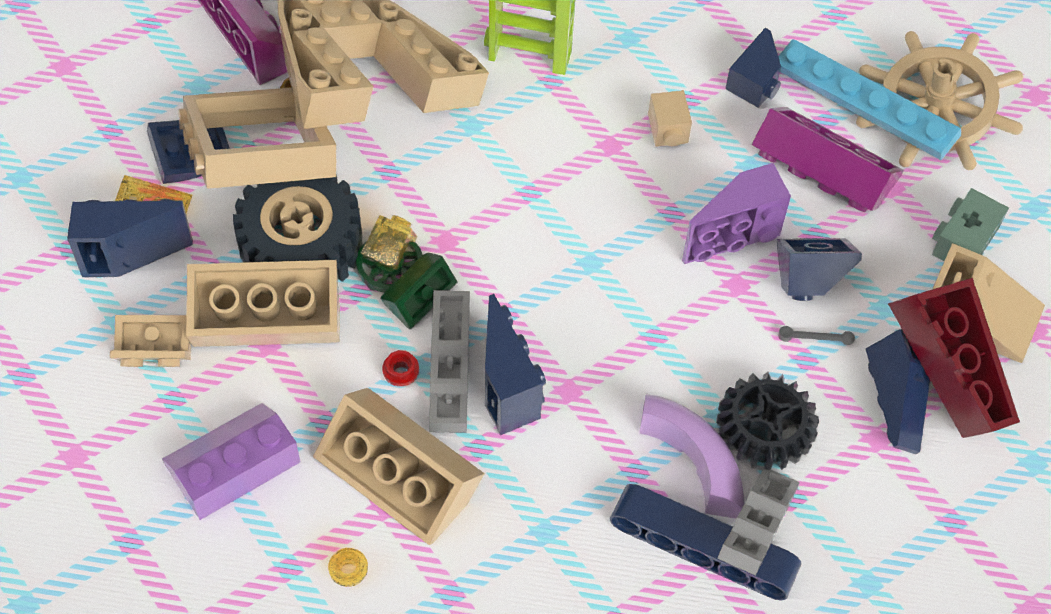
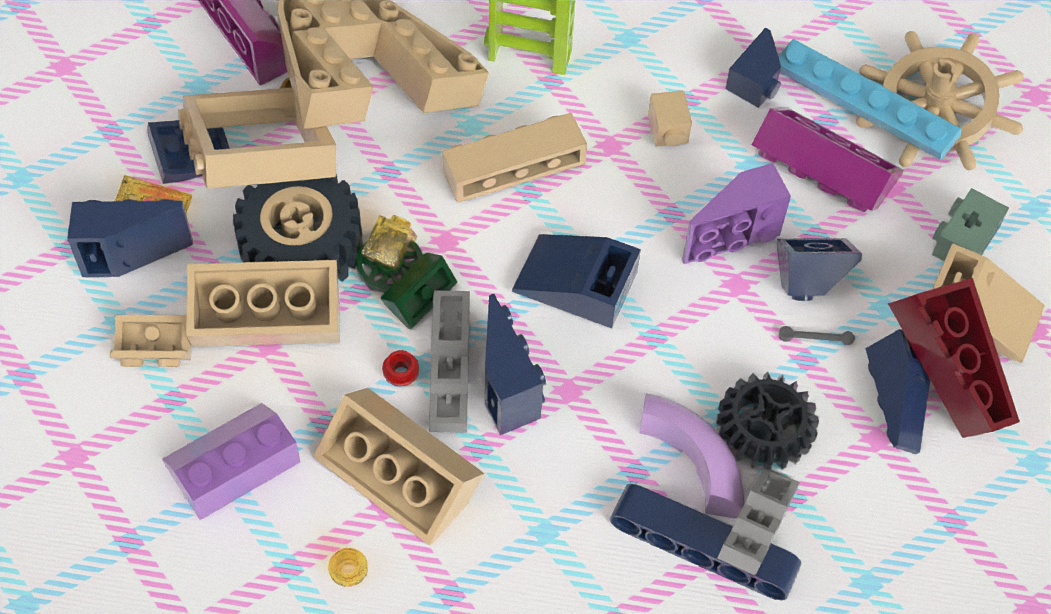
none -> tan brick [442,112,587,203]
none -> dark blue slope [512,234,641,329]

